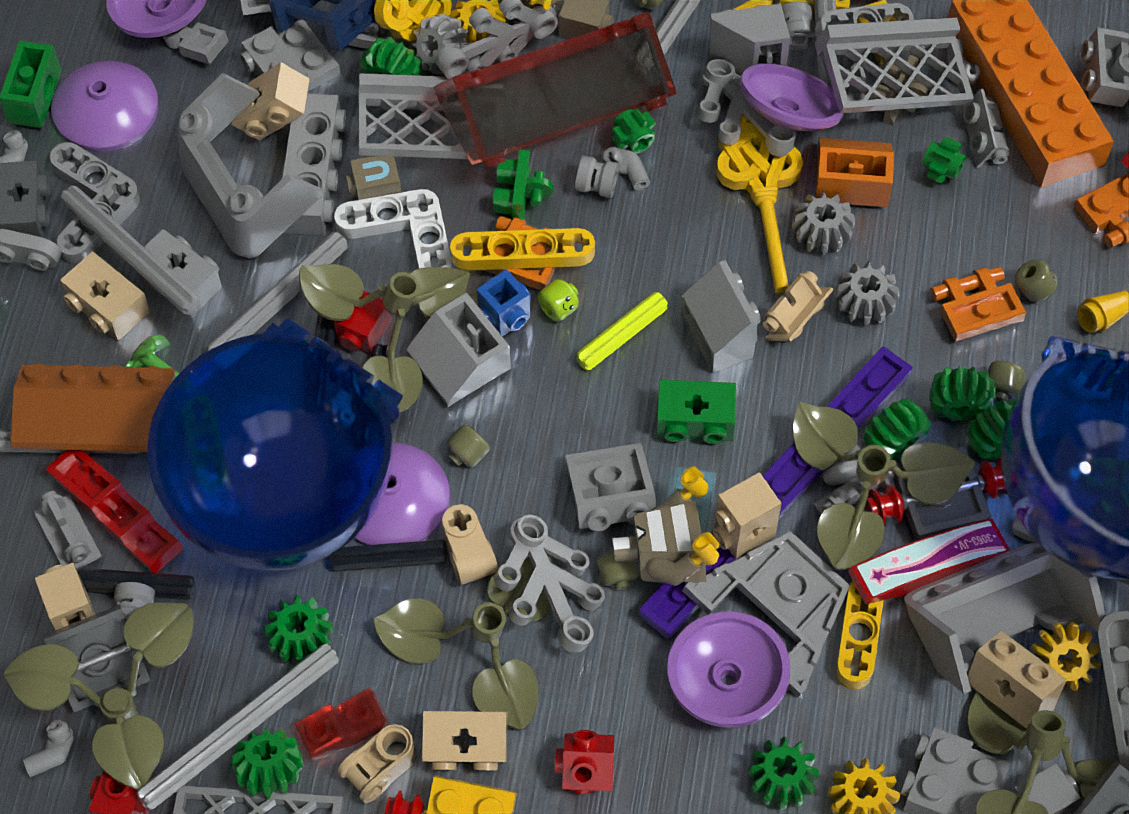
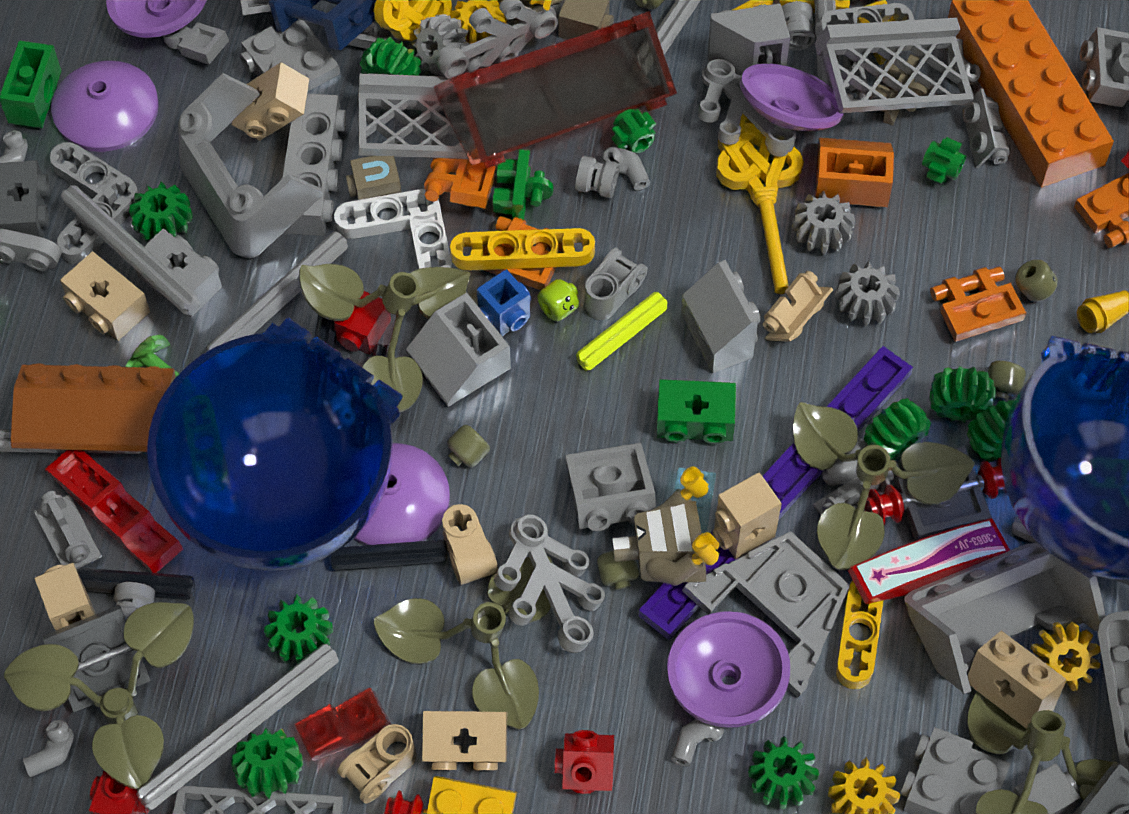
none -> green gear [129,181,193,242]
none -> orange plate [424,158,498,208]
none -> light grey piece [584,248,648,320]
none -> light grey arm [671,719,724,767]

